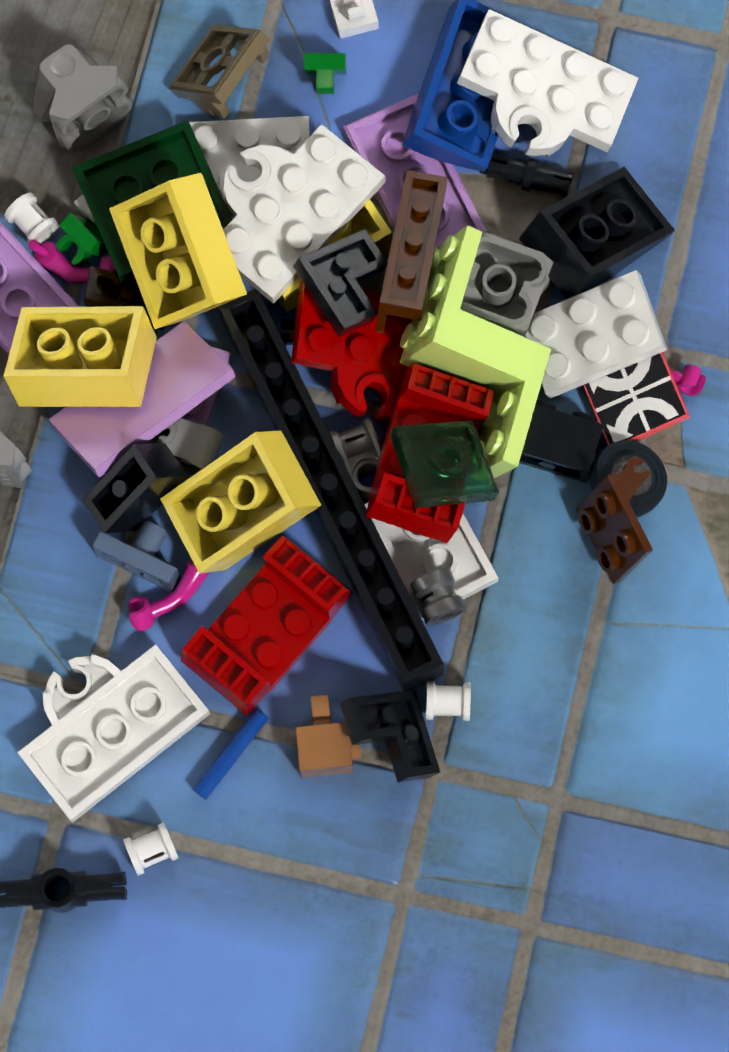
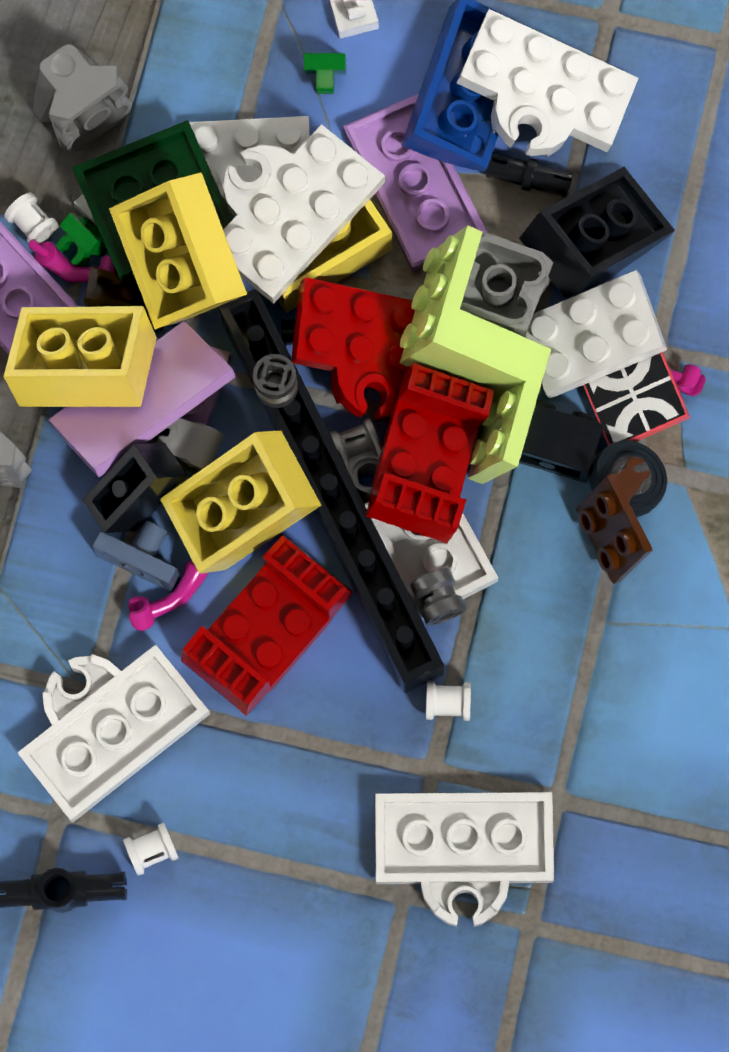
dark tan piece [169,24,269,120] -> none
blue piece [192,708,269,800] -> none
black plate [293,229,387,337] -> none
medium nougat brick [296,695,361,778] -> none
black plate [340,690,440,783] -> none
reddish brown panel [375,170,448,333] -> none
clear green tile [390,420,499,508] -> none
none -> flat silver wheel [253,354,298,408]
none -> white plate [375,792,554,927]

